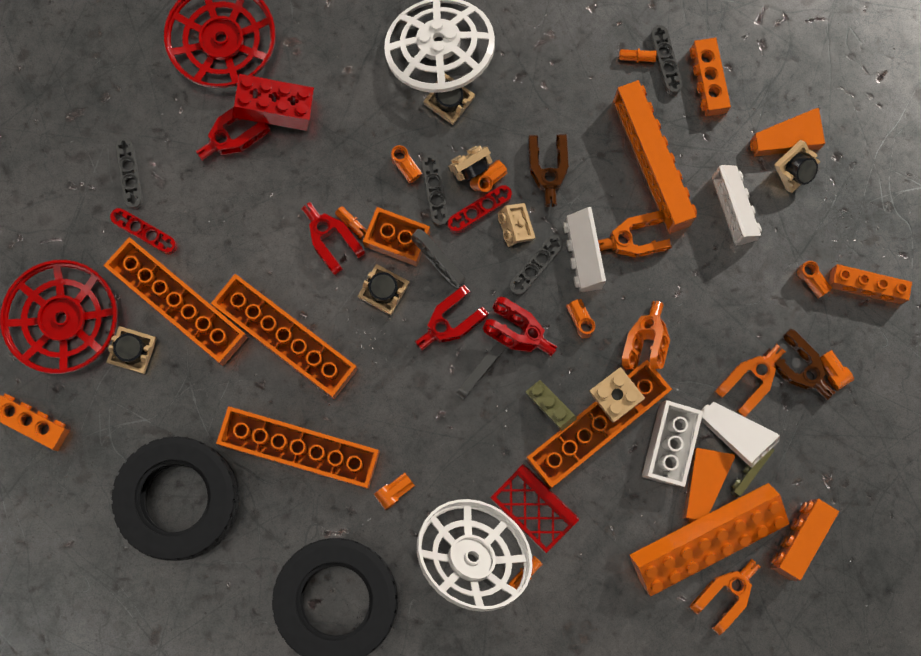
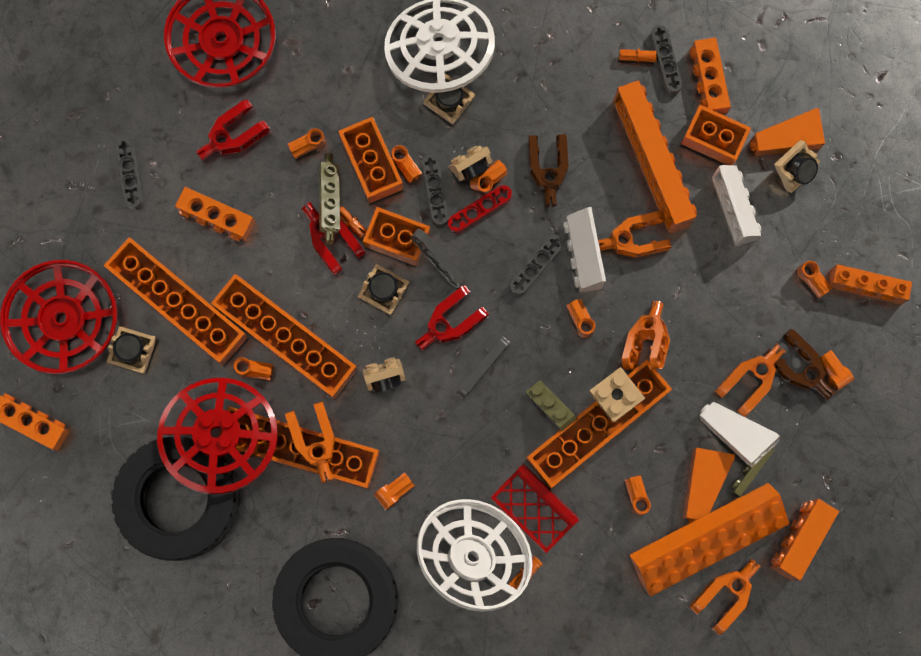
red beam [110,208,177,254] -> none
red brick [232,74,314,131] -> none
red piece [483,297,557,356] -> none
tan bracket [498,203,535,247] -> none
white slope [641,400,703,487] -> none
none -> red dish [157,377,278,494]
none -> orange brick [175,187,255,242]
none -> orange piece [234,357,273,381]
none -> orange piece [285,401,335,483]
none -> orange piece [288,128,326,159]
none -> olive plate [319,153,340,244]
none -> orange brick [338,117,403,204]
none -> tan piece [362,358,406,392]
none -> orange piece [624,475,651,516]
none -> orange brick [681,105,751,165]

